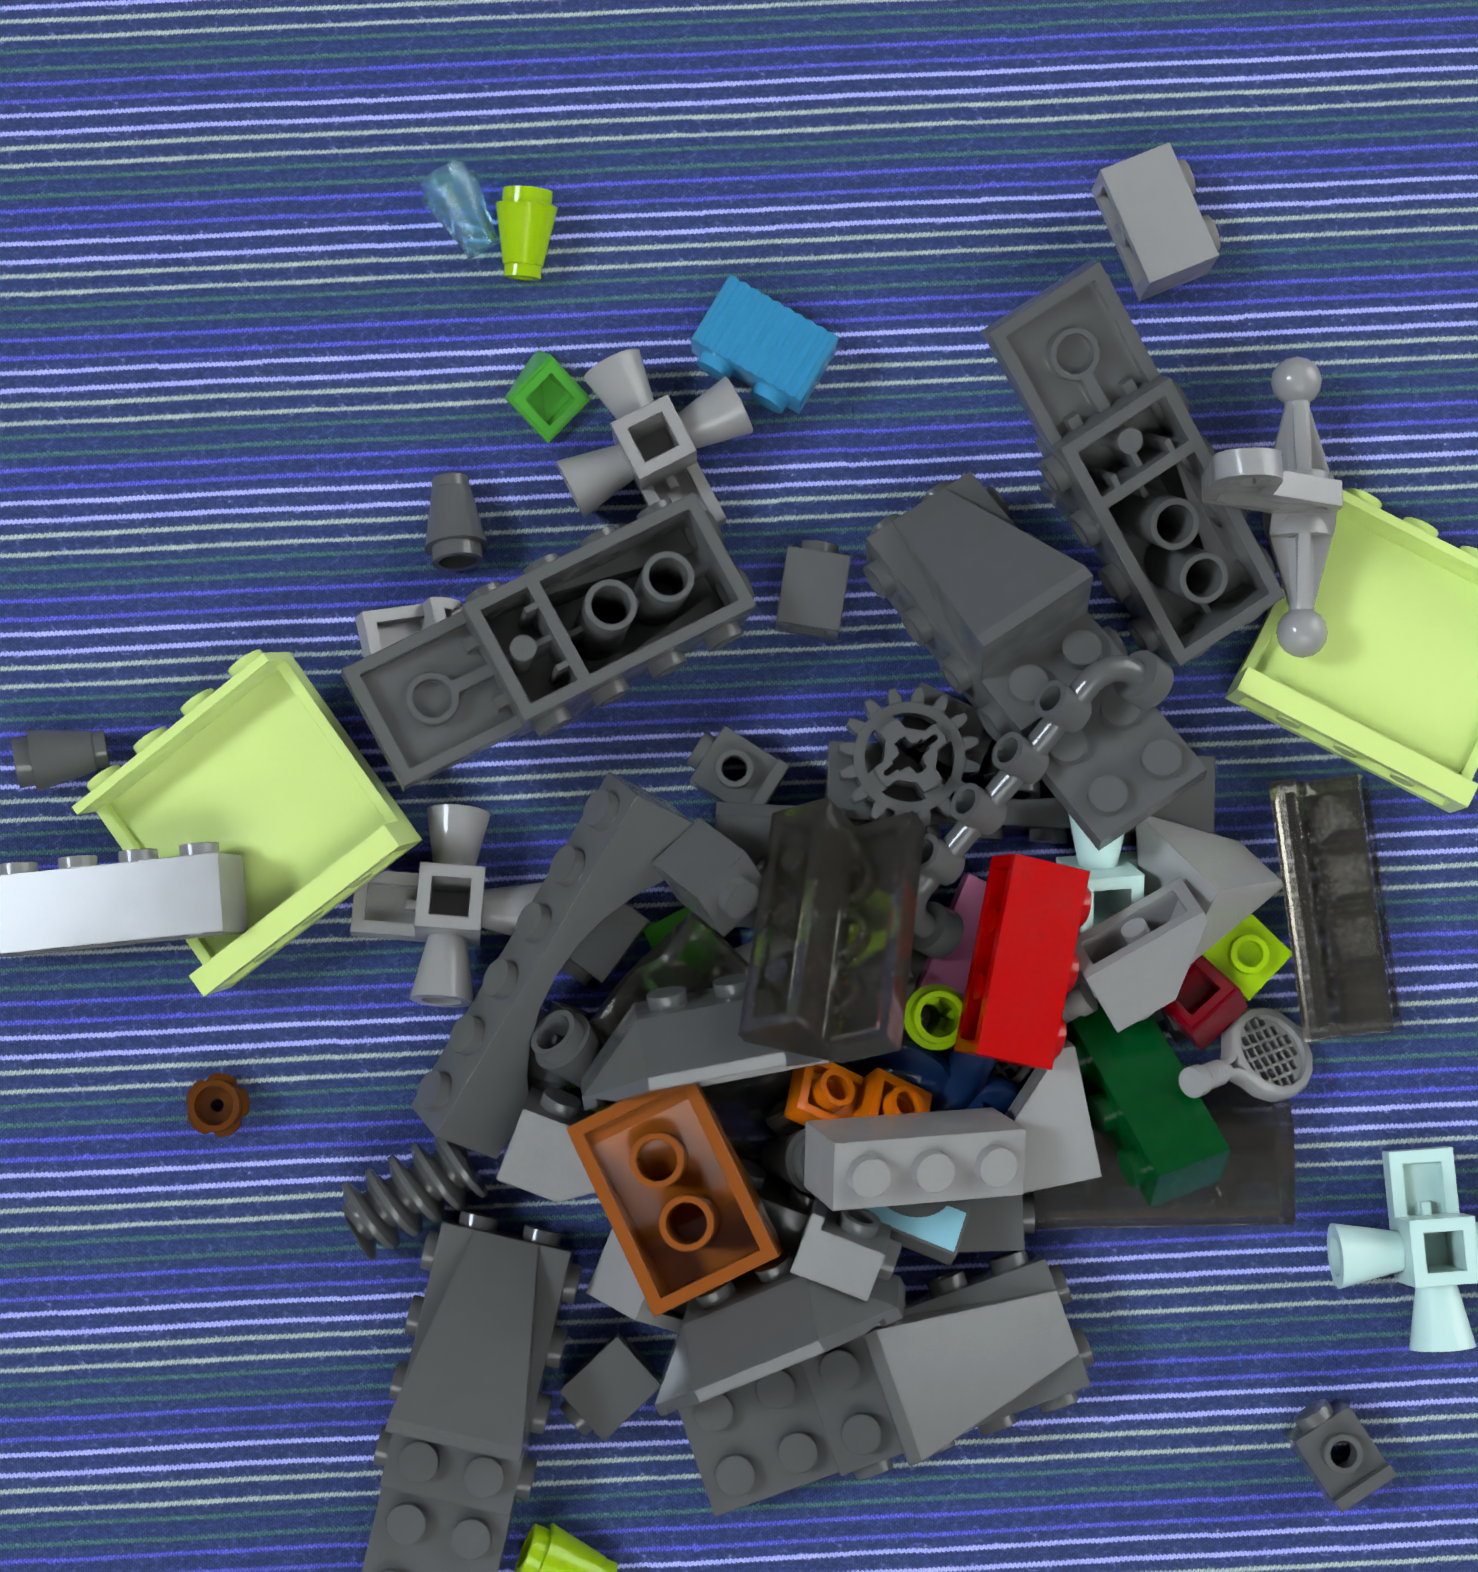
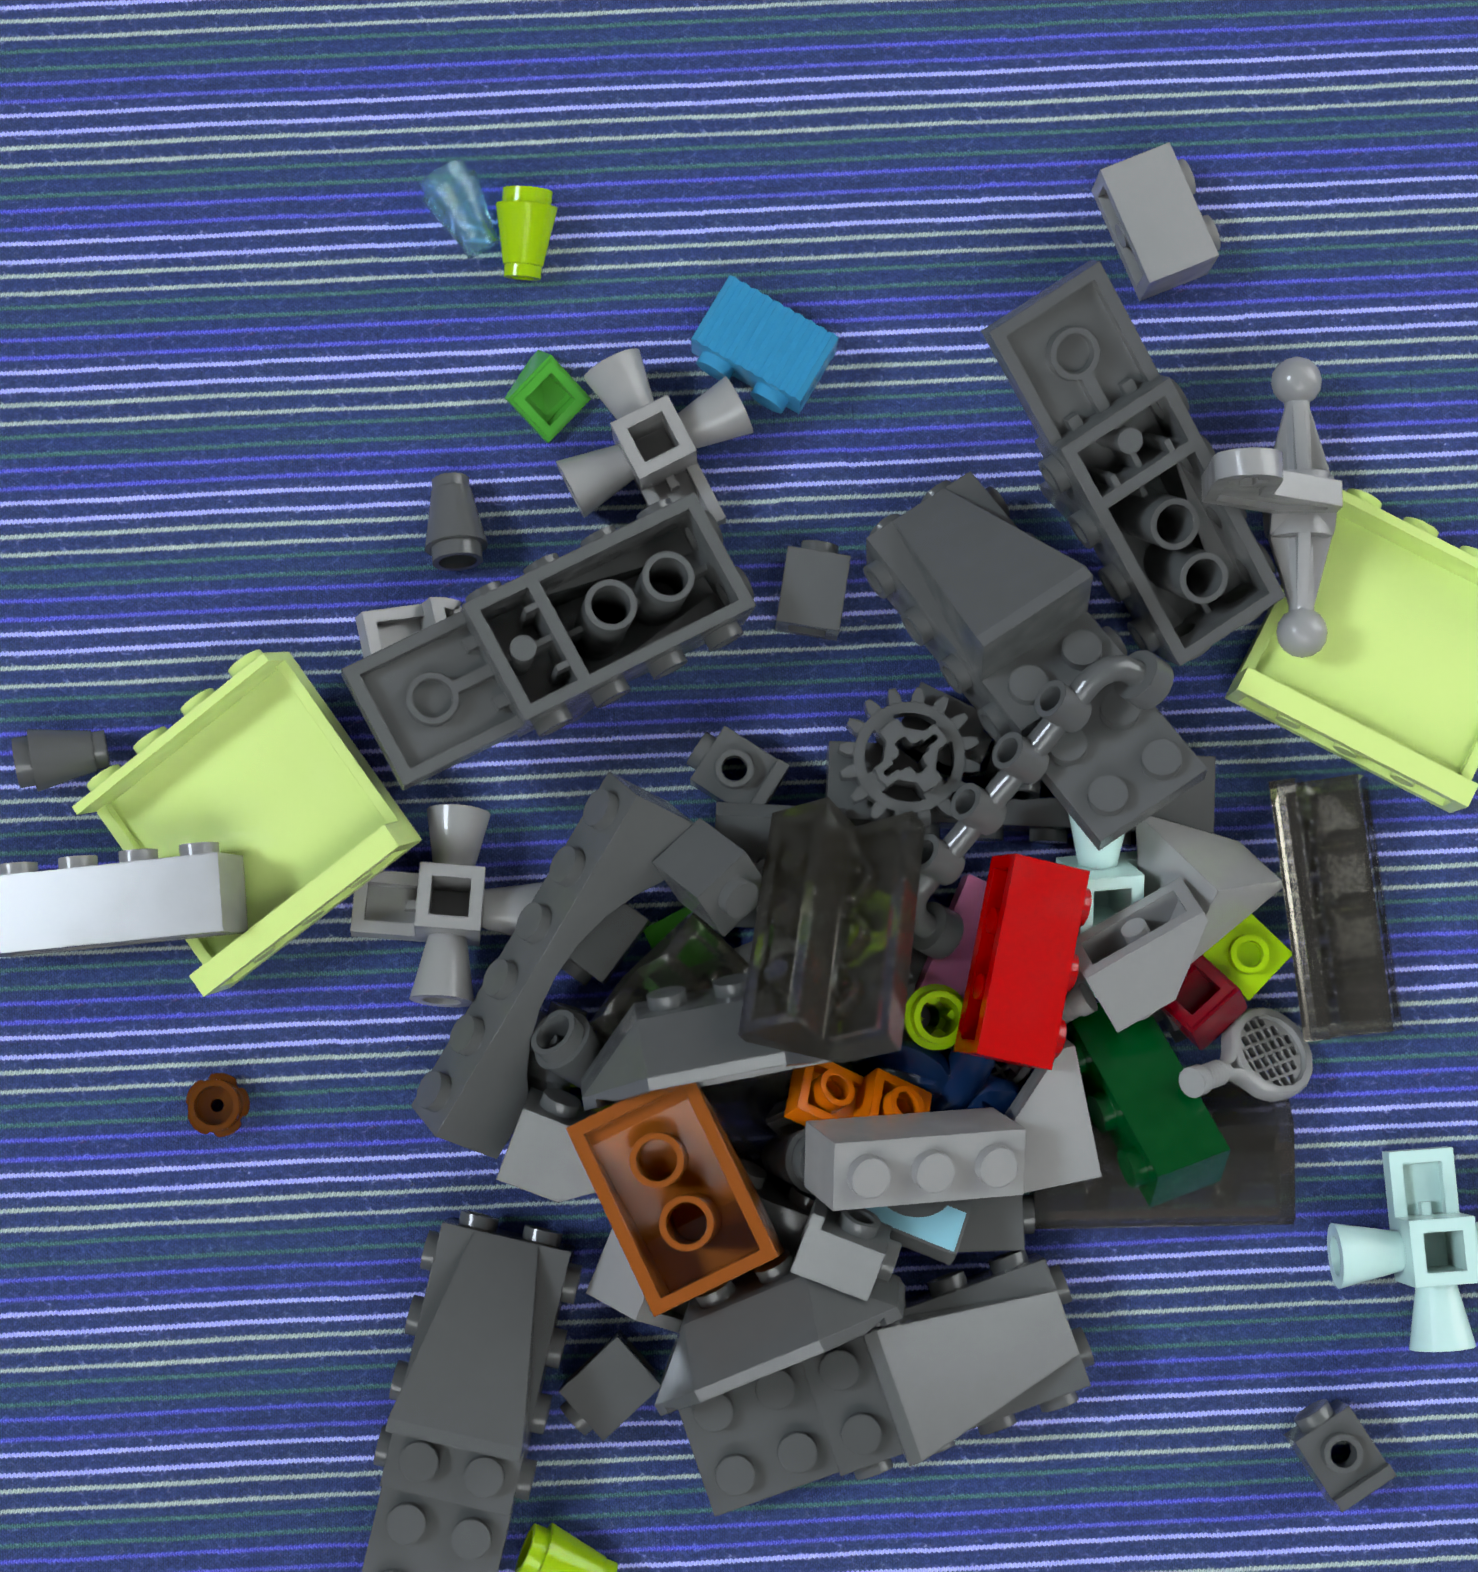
dark grey piece [341,1134,488,1261] -> none

